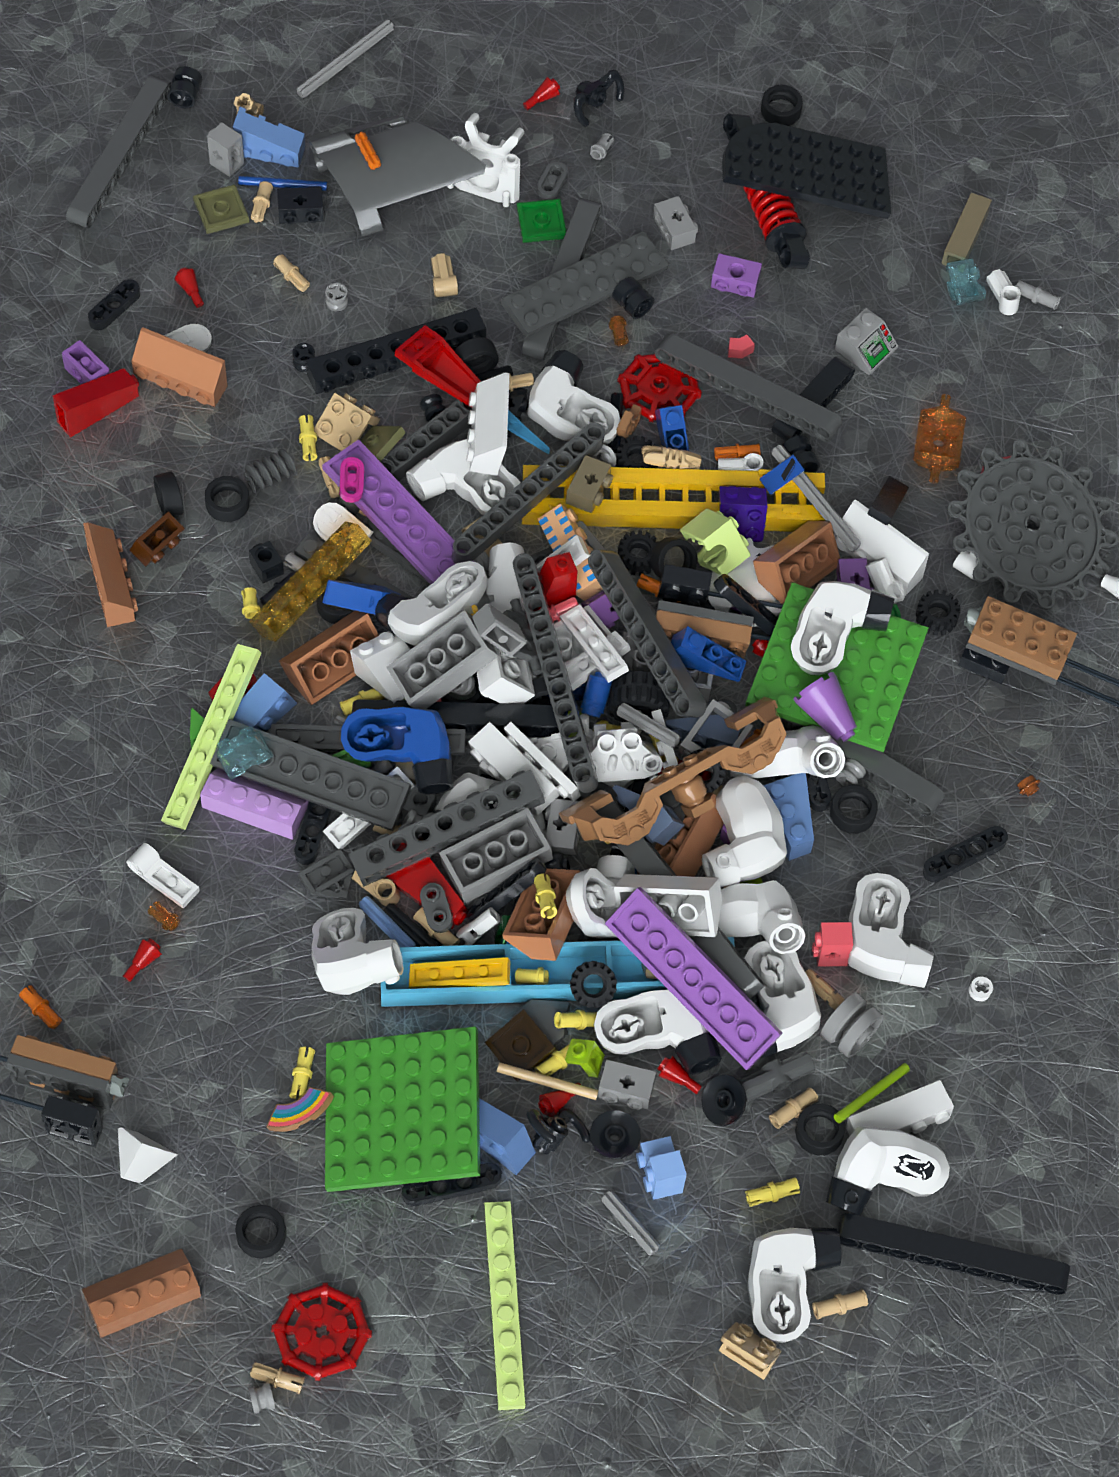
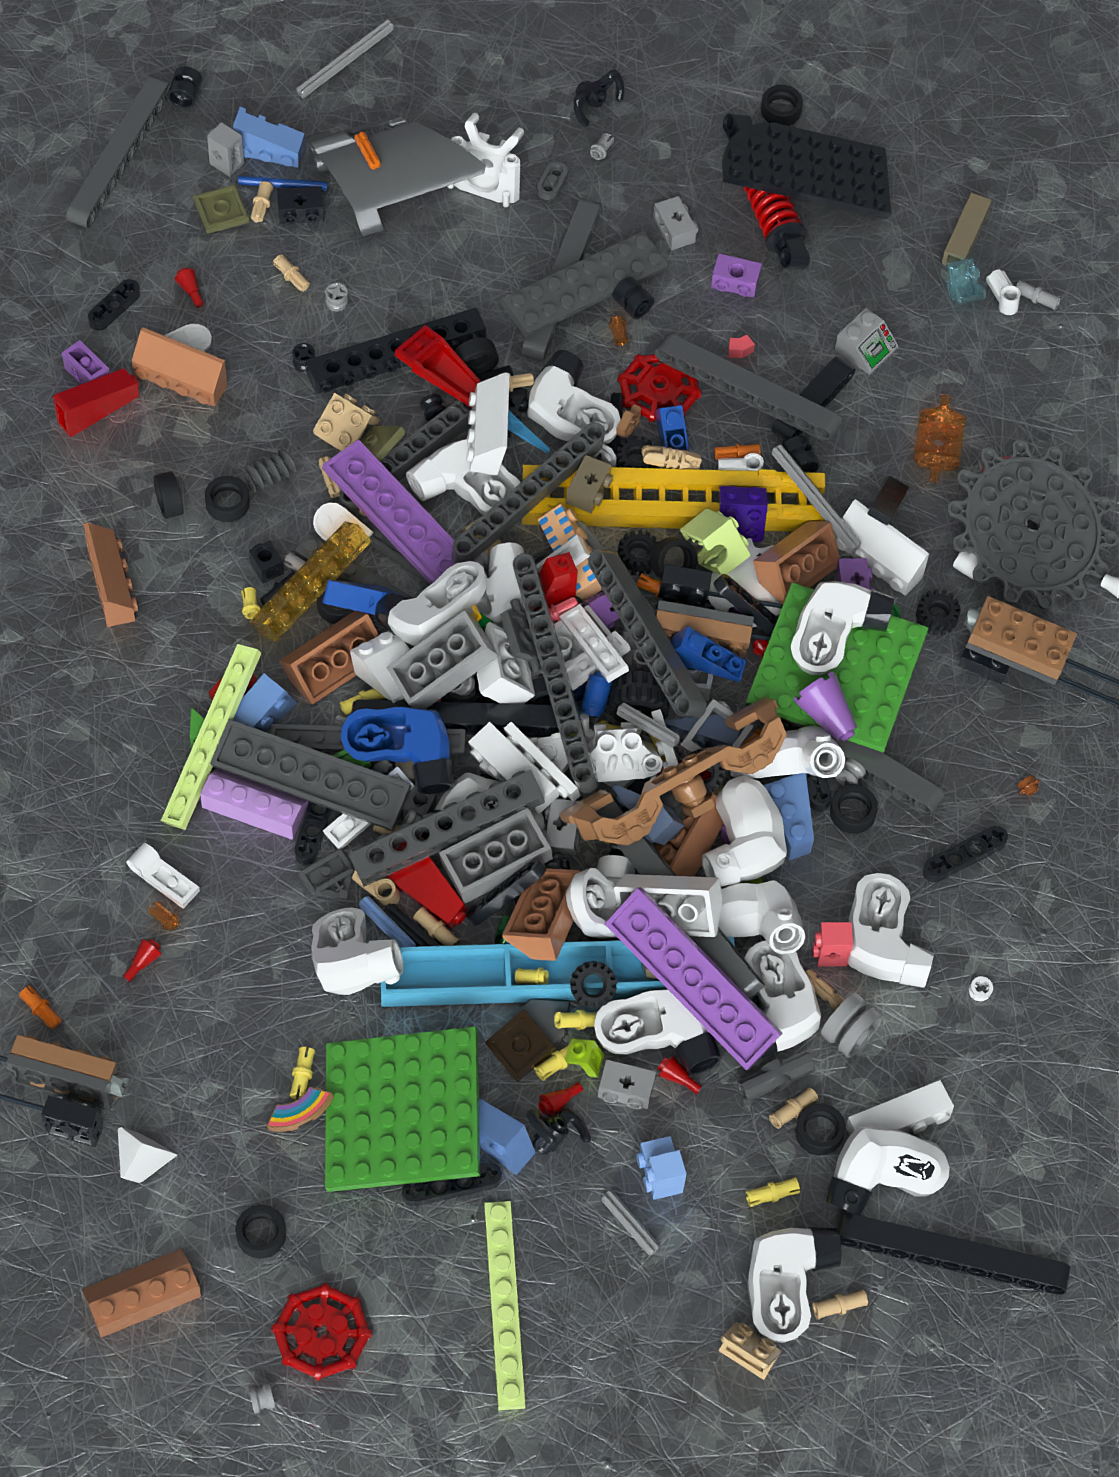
reddish brown brick [129,512,185,567] -> none
clear light blue cylinder [217,726,274,781] -> none
tan piece [234,93,264,118] -> none
tan axle [250,1362,305,1394] -> none
light yellow pin [299,415,318,461] -> none
dark pink plate [339,457,364,503] -> none
yellow plate [409,957,511,989] -> none
dark grey plate [420,883,453,933] -> none
tan piece [431,253,458,298] -> none
white bar [456,907,501,945] -> none
light grey brick [472,603,527,657] -> none
tan bar [497,1062,599,1100] -> none
green tile [516,199,566,243] -> none
red cone [523,77,560,110] -> none
light yellow pin [534,874,557,919] -> none
black dish [589,1110,641,1159] -> none
black dish [701,1074,747,1126] -> none
blue sticker [760,455,804,494] -> none
lime bar [834,1063,910,1123] -> none
white piece [866,558,905,603] -> none

